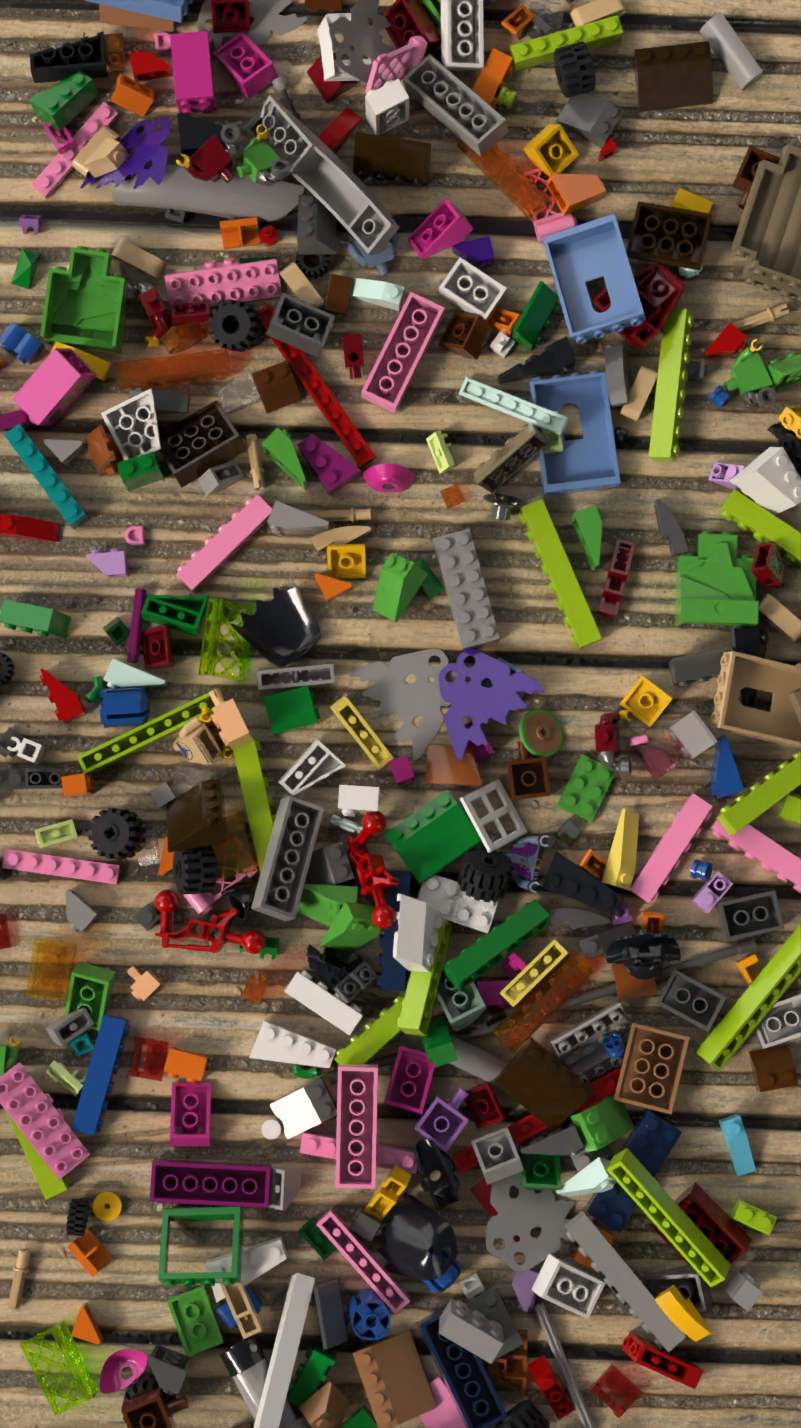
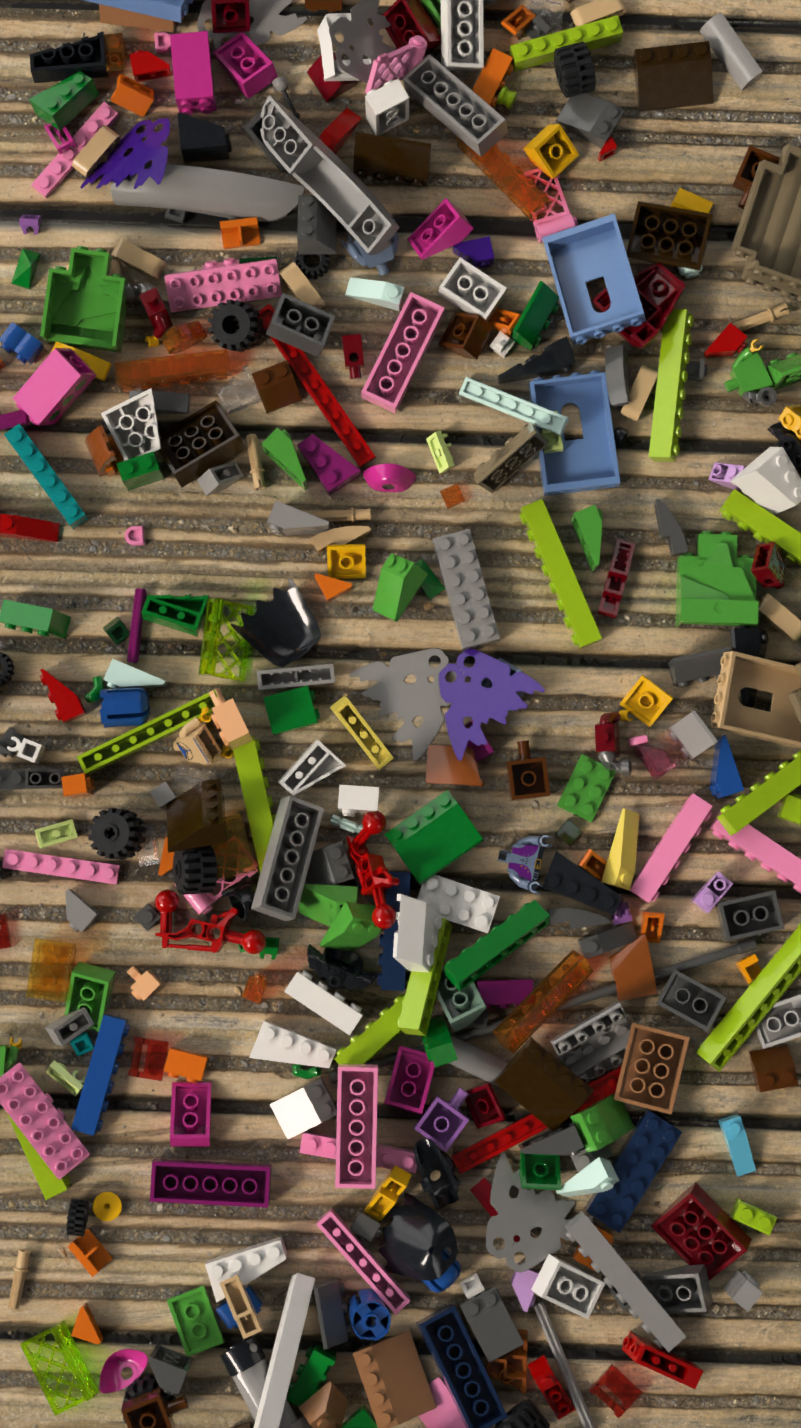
light grey slope [44,439,86,466] -> none
tan slope [83,137,130,178] -> none
lavender slope [86,549,128,578] -> none
dark red slope [142,625,175,669] -> none
green window [158,1206,244,1287] -> none
dark red bracket [171,301,211,324] -> none
dark red torso [176,124,240,184] -> none
bright pink brick [176,494,272,593] -> none
bright green torso [236,124,291,186] -> none
red tile [260,226,279,246] -> none
white tile [261,1119,281,1139] -> none
light grey slope [269,1166,302,1211] -> none
dark green plate [298,1217,337,1261] -> none
reddish brown slope [325,274,354,315] -> none
dark grey slope [333,961,377,1004] -> none
dark pink brick [389,755,415,786] -> none
light grey brick [439,1298,504,1364] -> none
black wheel [458,847,514,902] -> none
white window [460,779,527,853] -> none
light grey slope [471,1127,524,1185] -> none
dark grey wheel [483,494,524,520] -> none
light yellow slope [500,939,568,1007] -> none
dark pink bracket [500,952,527,978] -> none
medium nougat wheel [519,709,563,757] -> none
orange slope [546,173,606,215] -> none
blue wheel [603,1033,626,1058] -> none
black piece [606,929,681,980] -> none
lime brick [606,1148,731,1287] -> none
yellow slope [655,1285,712,1342] -> none
blue wheel [690,859,712,882] -> none
blue wheel [707,385,731,409] -> none

